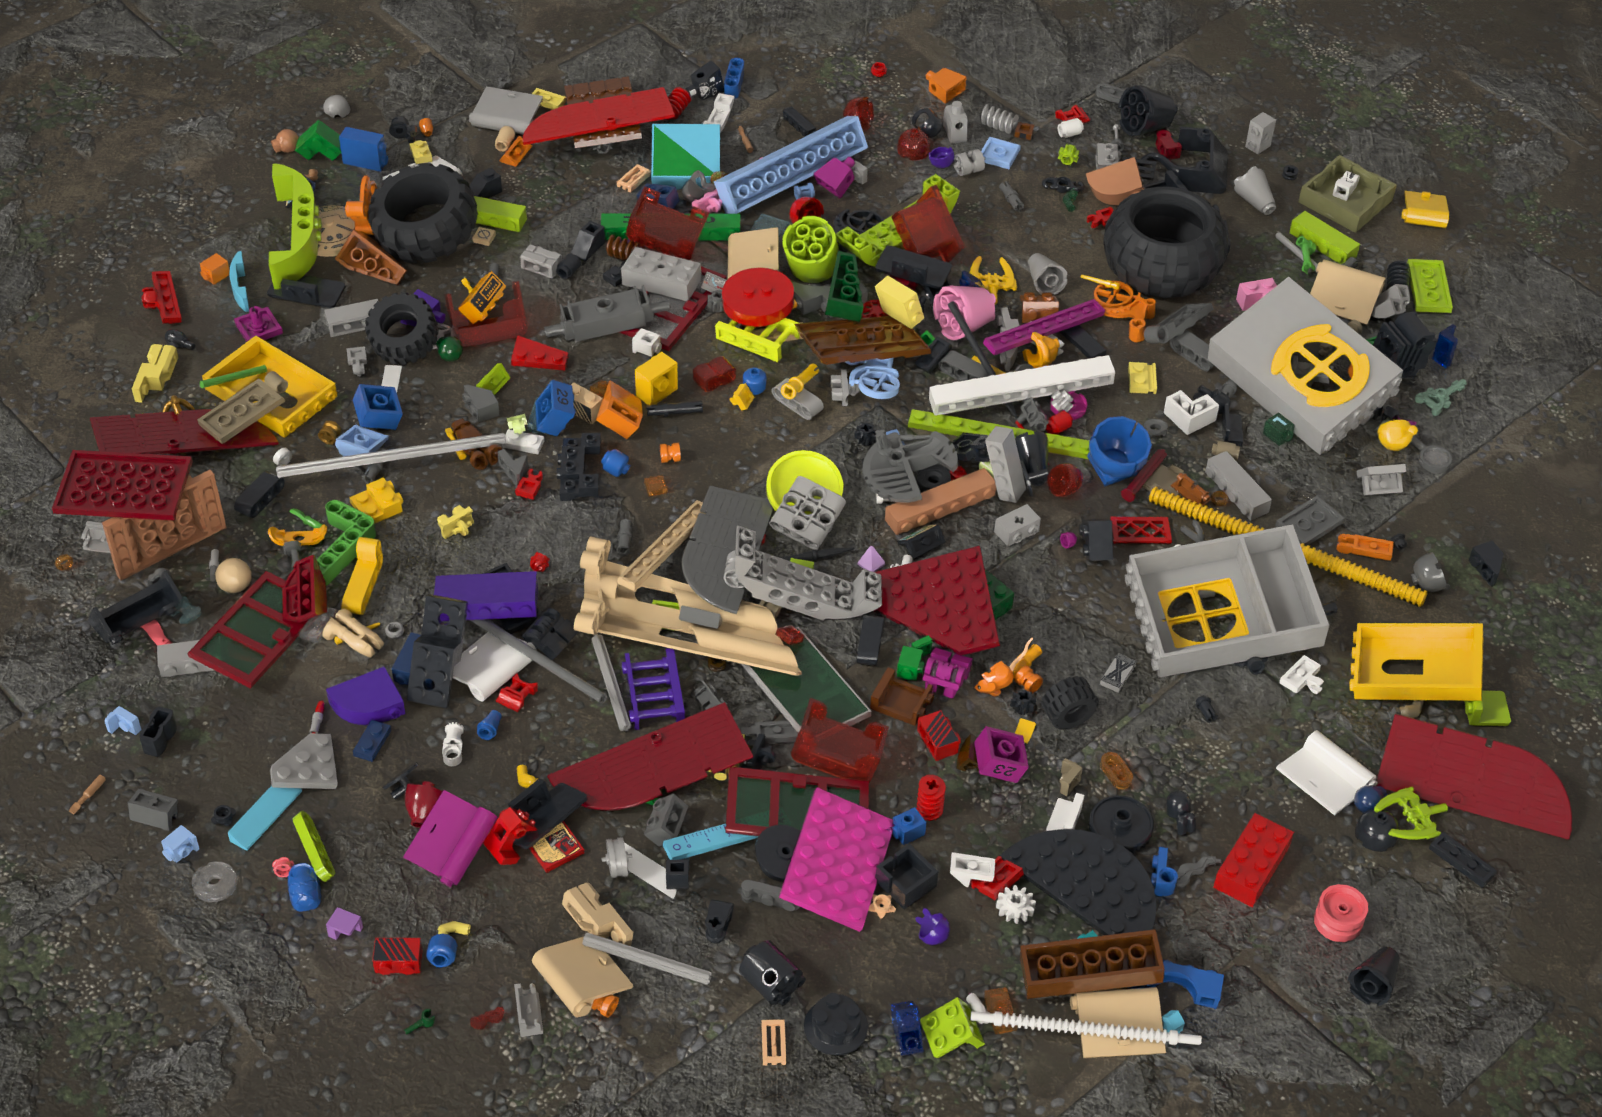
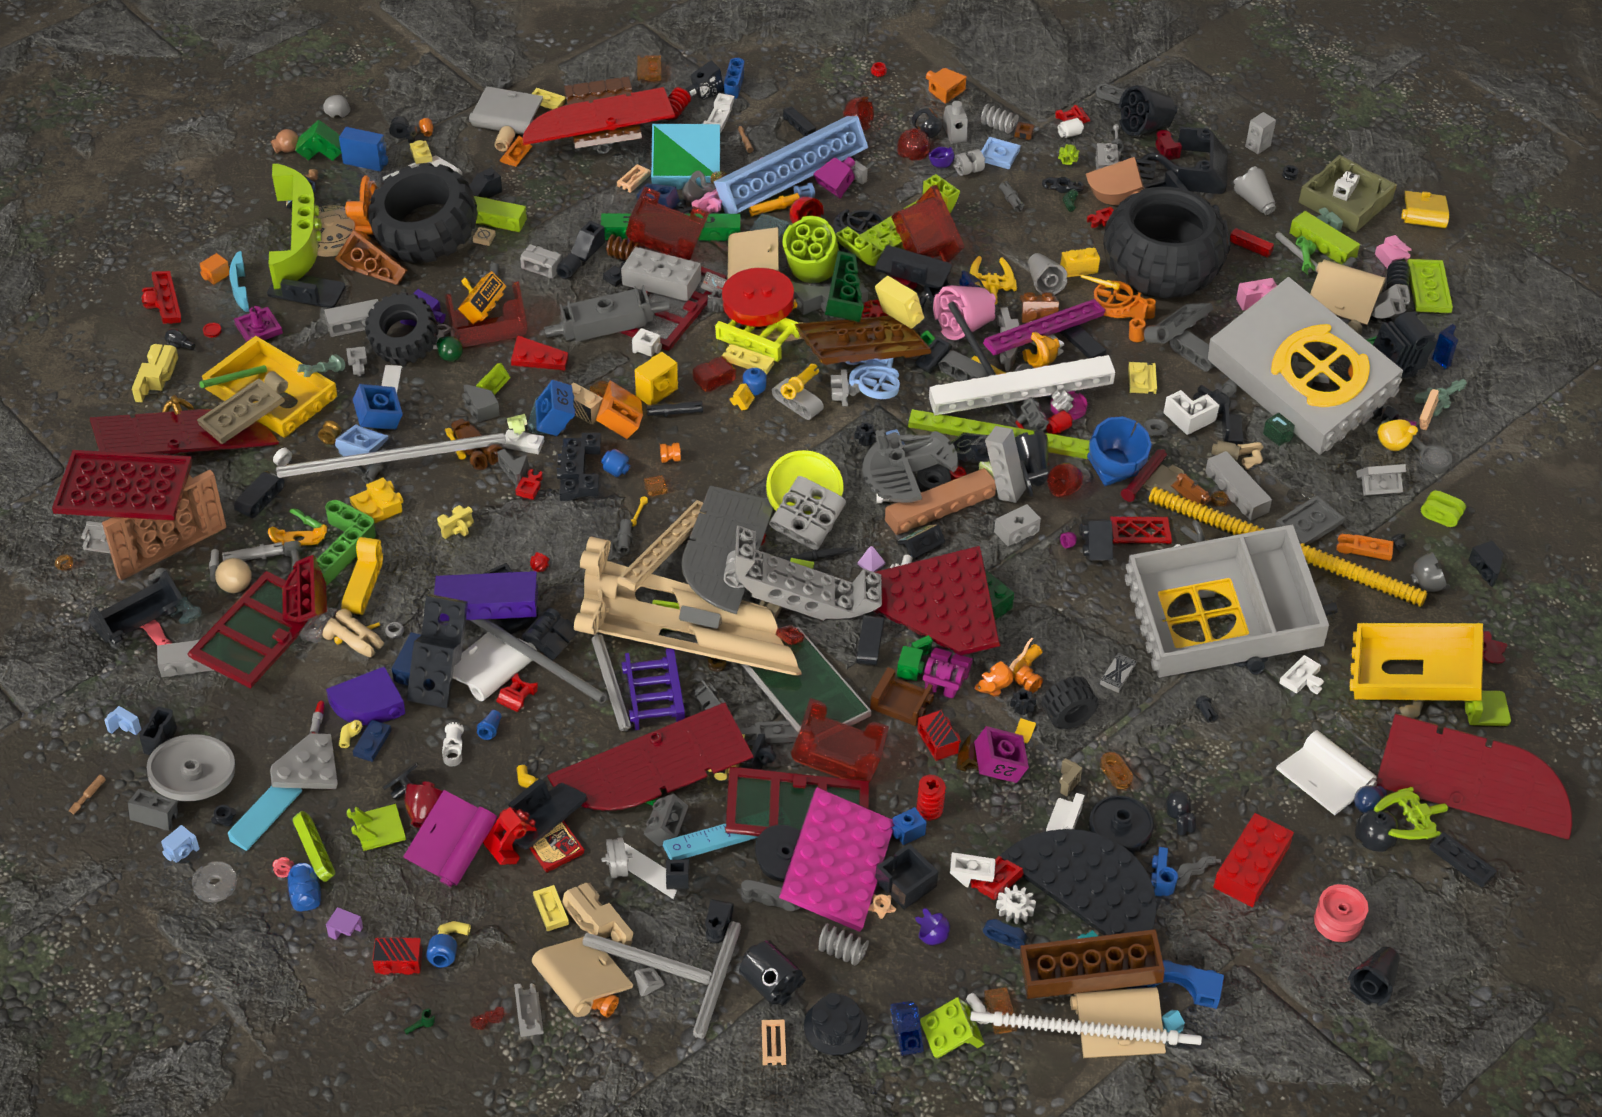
none -> light grey dish [147,735,235,801]
none -> red piece [203,323,222,338]
none -> light grey pin [222,542,284,561]
none -> sand green piece [297,354,345,377]
none -> light yellow arm [339,720,363,748]
none -> lime plate [347,804,406,851]
none -> light yellow plate [533,885,569,931]
none -> yellow hinge [631,497,648,527]
none -> light grey slope [635,967,665,996]
none -> clear orange plate [637,55,661,81]
none -> light grey axle [693,921,741,1039]
none -> light yellow plate [720,344,774,375]
none -> light orange pin [749,193,800,217]
none -> light grey piece [818,923,869,966]
none -> dark blue plate [983,919,1028,949]
none -> yellow brick [1060,247,1100,277]
none -> red piece [1230,228,1274,258]
none -> tan piece [1237,442,1263,470]
none -> sand green plate [1317,207,1343,232]
none -> bright pink piece [1375,235,1412,268]
none -> light nougat tile [1420,389,1439,430]
none -> lime brick [1421,490,1466,527]
none -> dark red plate [1483,631,1507,664]

